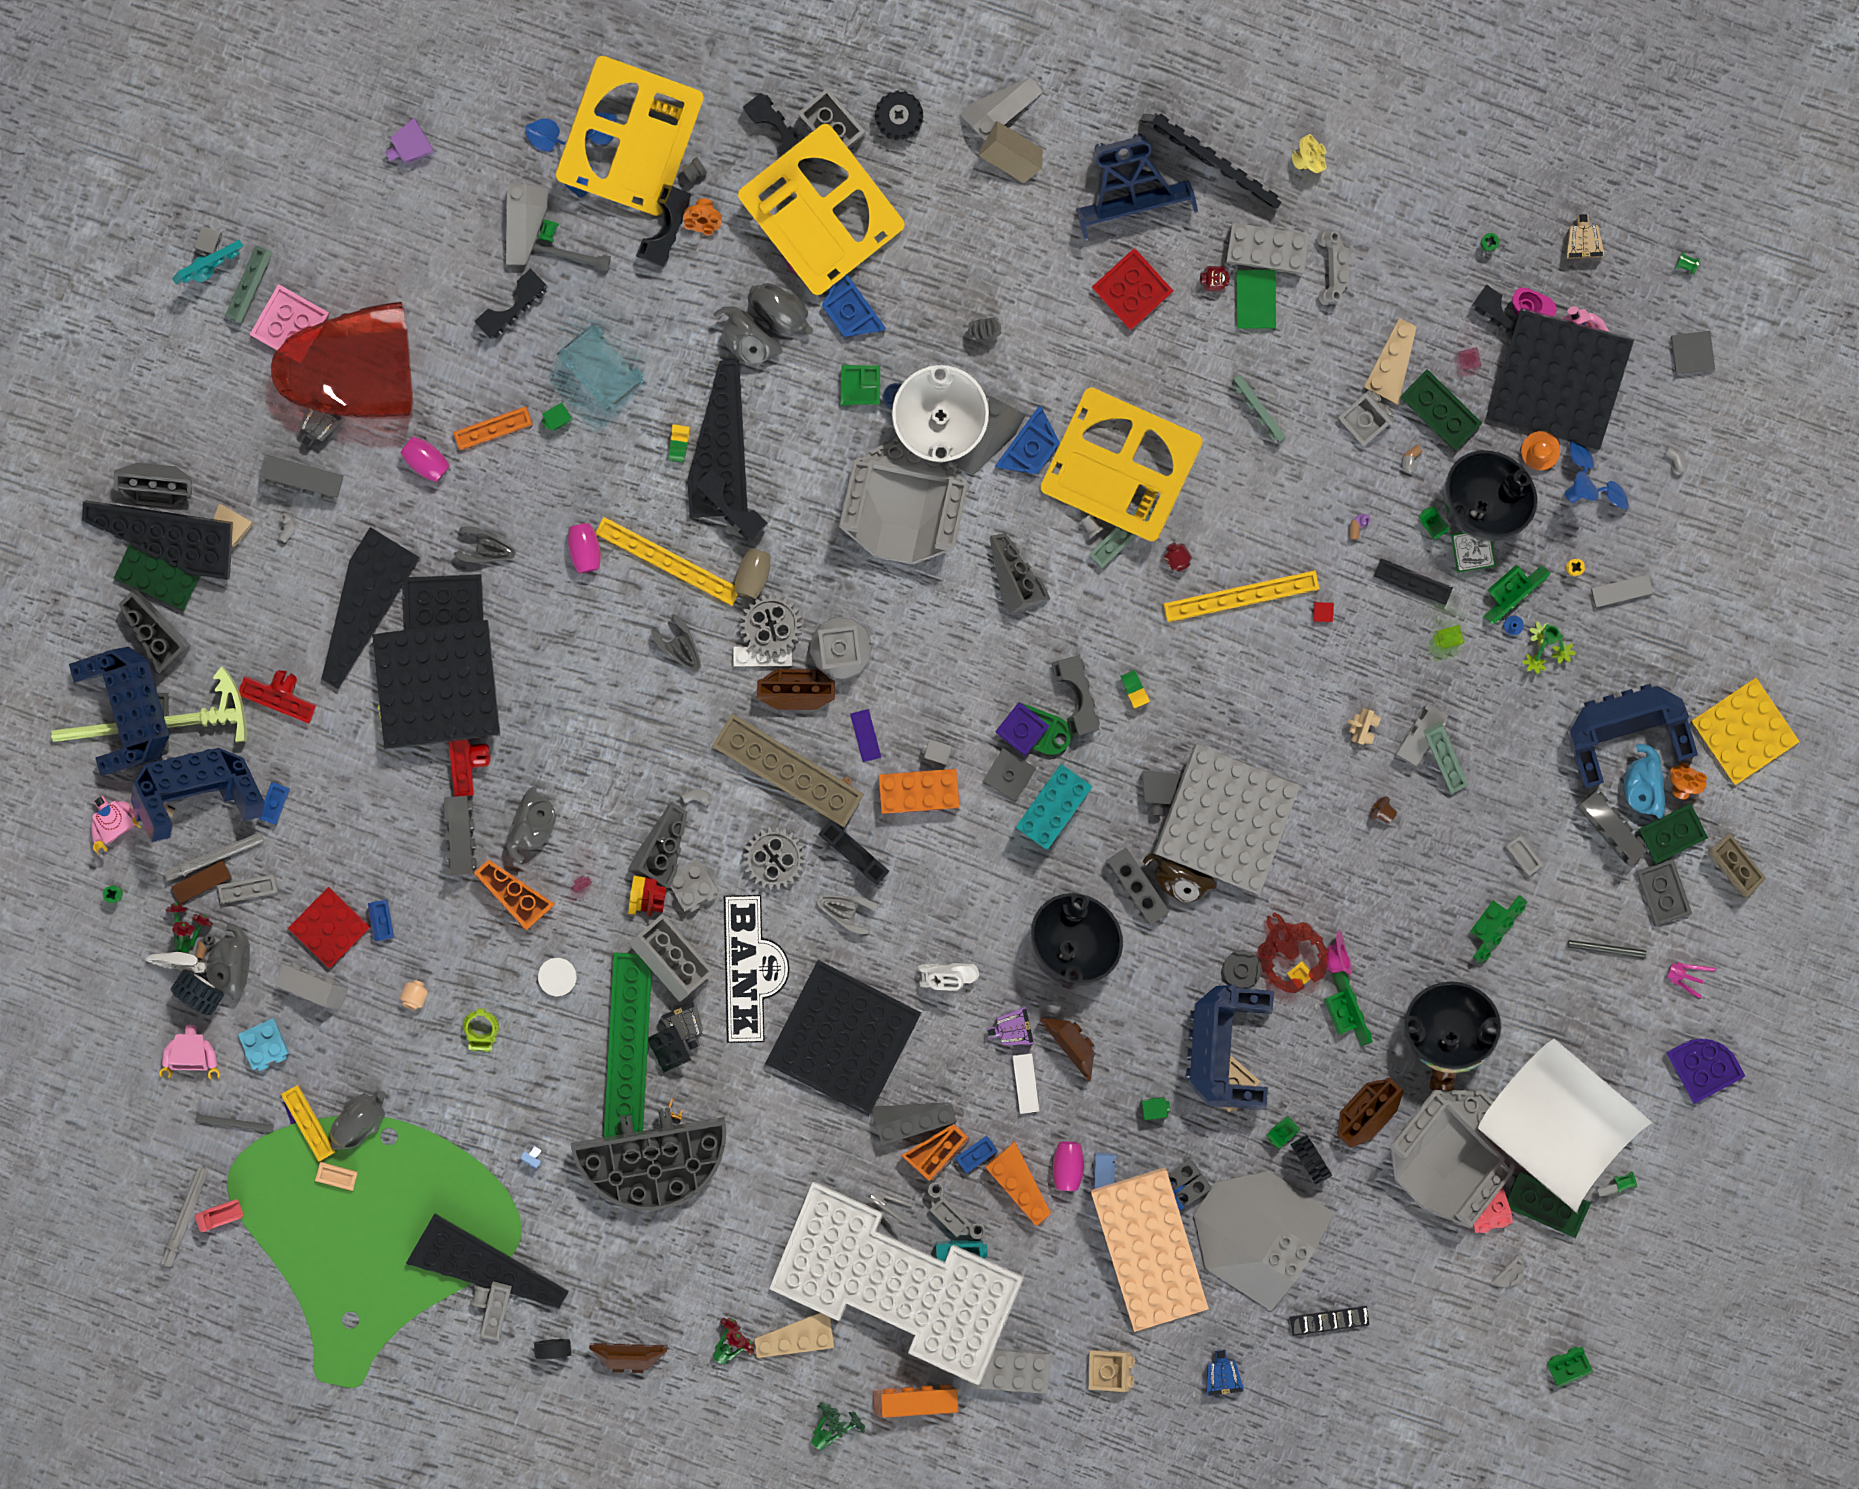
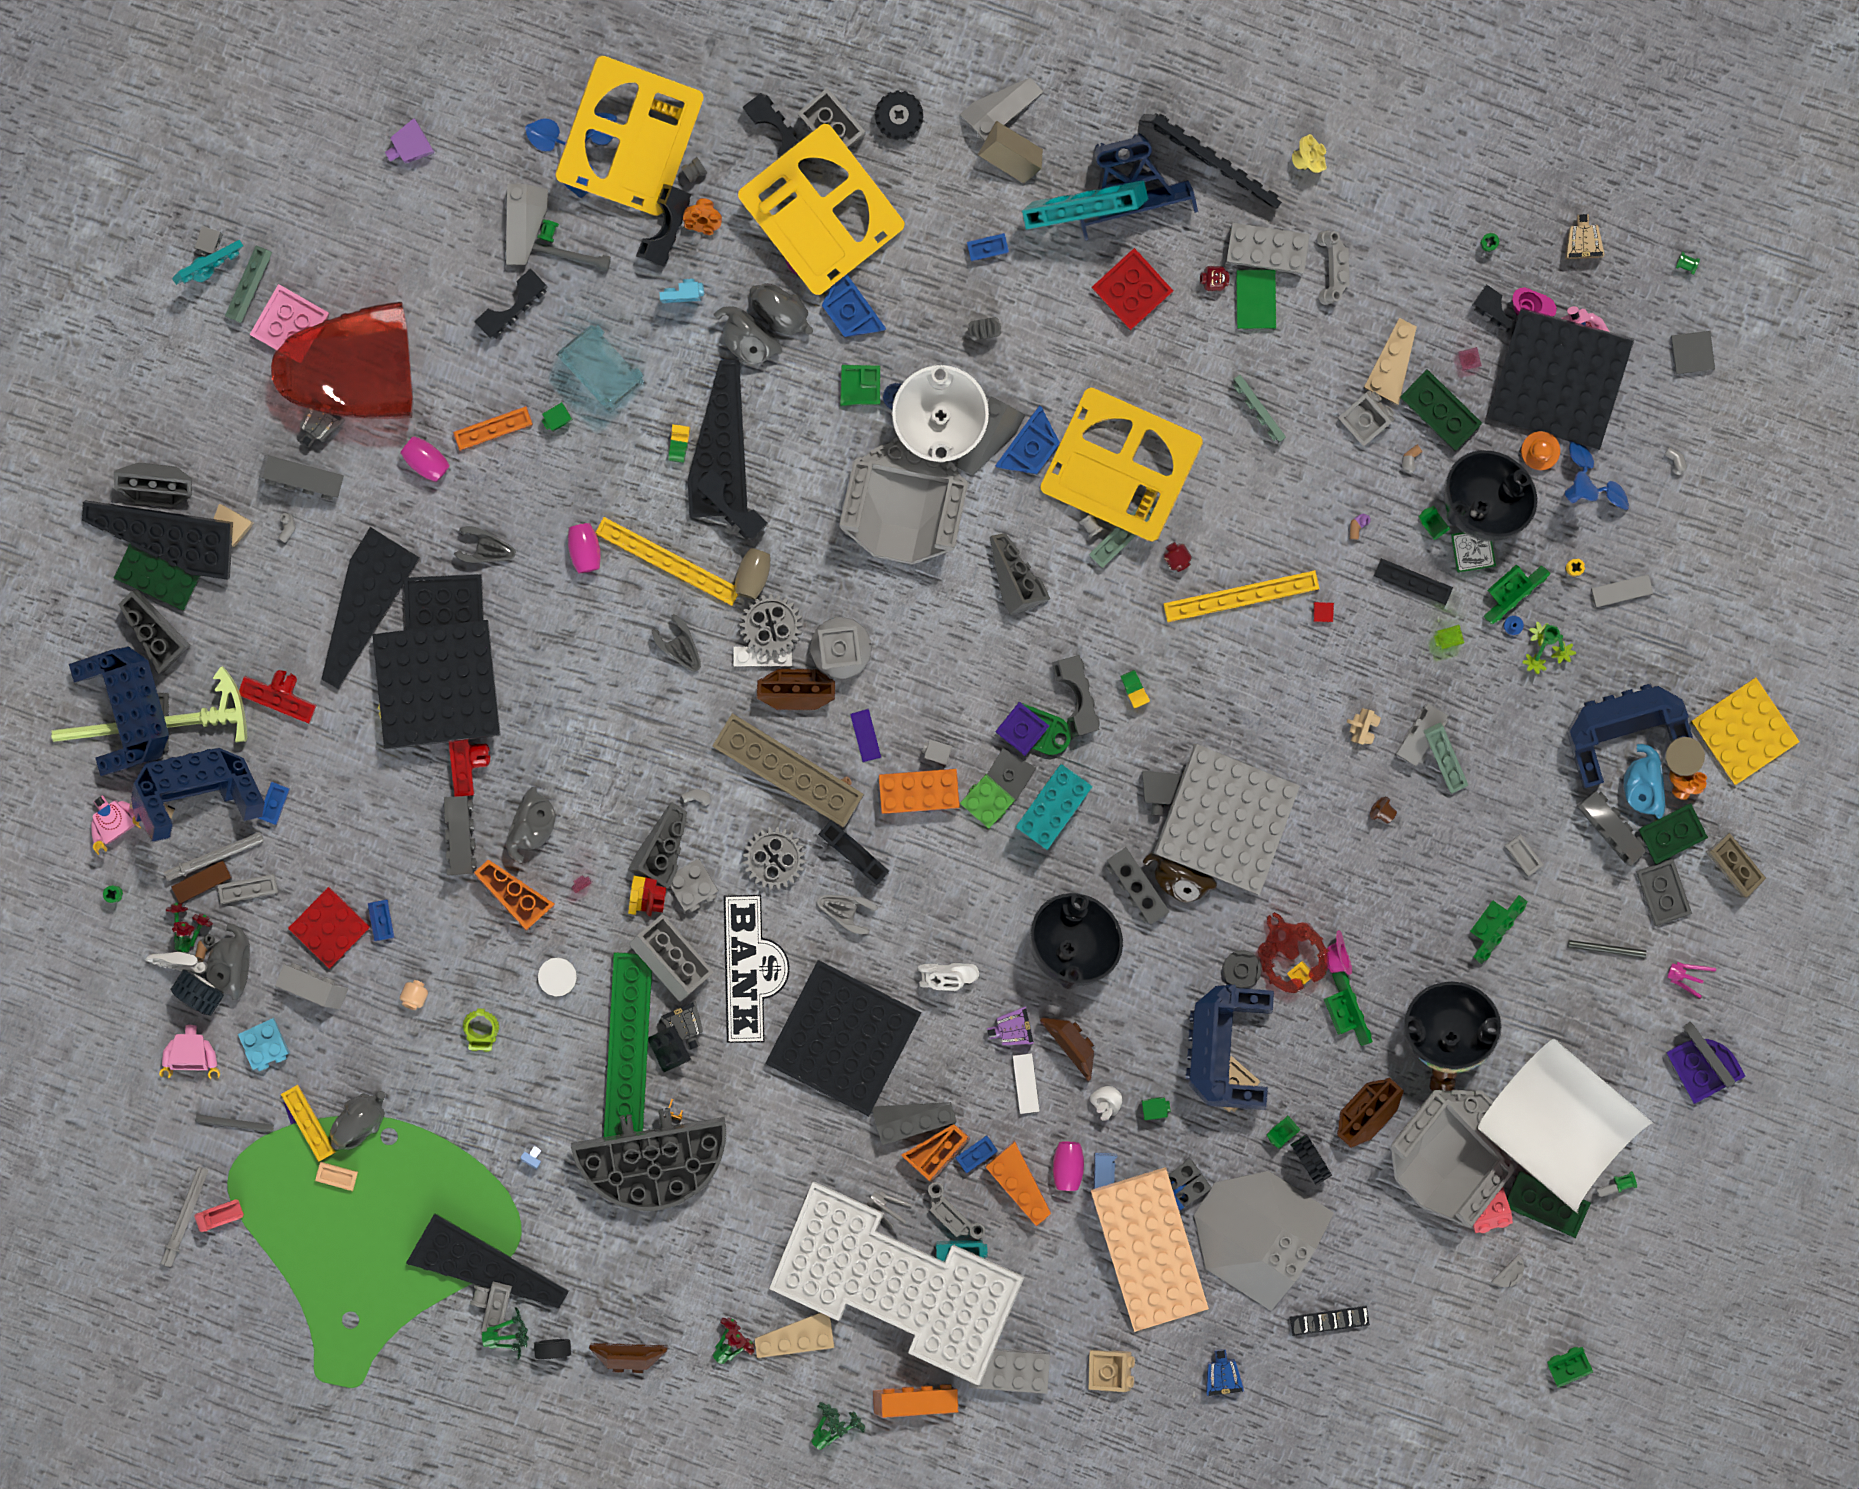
none -> plant [482,1307,529,1360]
none -> medium azure plate [660,279,704,303]
none -> bright green plate [960,774,1015,829]
none -> blue plate [967,233,1009,262]
none -> teal fence [1022,180,1148,230]
none -> white piece [1090,1086,1122,1121]
none -> dark tan tile [1665,737,1705,776]
none -> dark grey beam [1682,1021,1736,1088]

